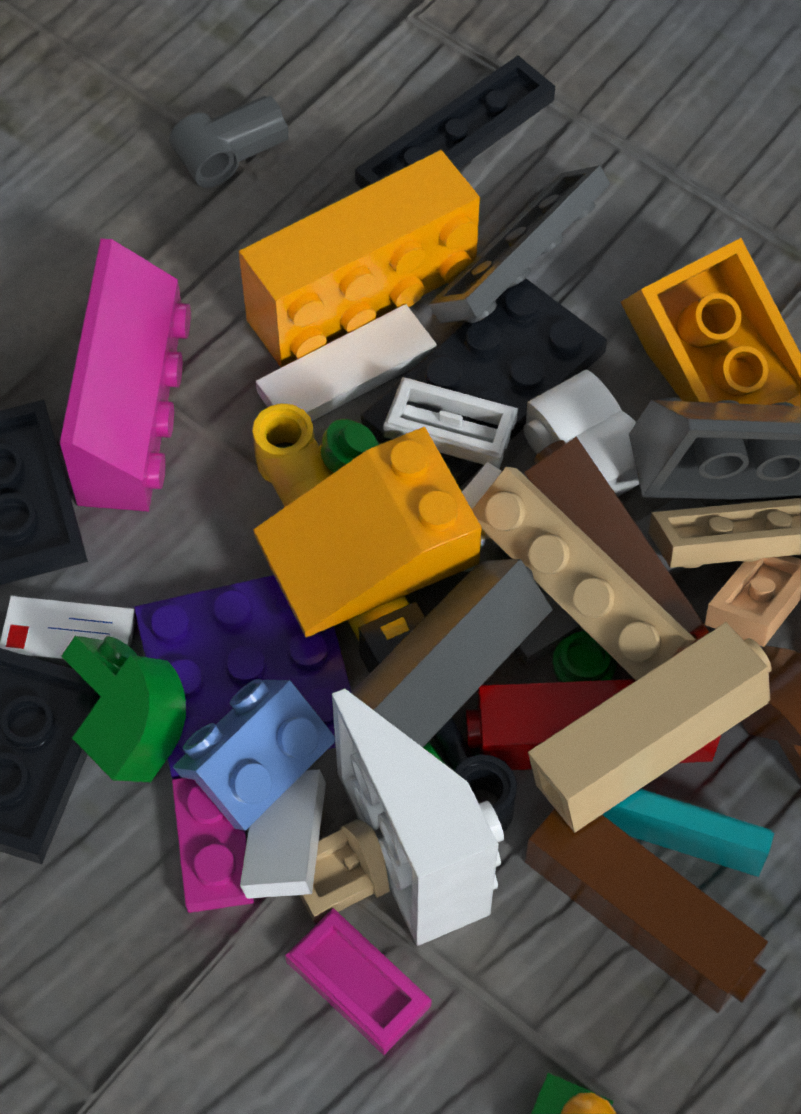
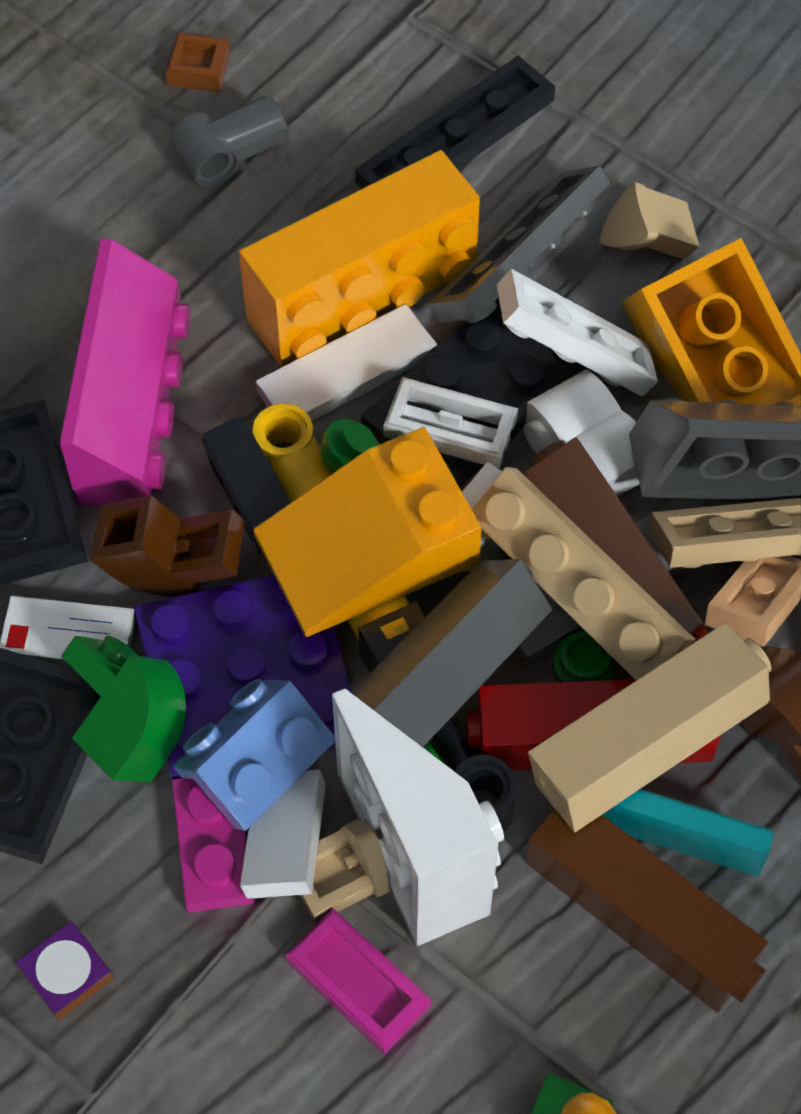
none -> tile [15,920,114,1021]
none -> reddish brown brick [90,495,245,597]
none -> dark orange tile [166,32,231,92]
none -> black slope [201,417,291,556]
none -> white plate [497,269,658,397]
none -> tan tile [599,182,699,260]

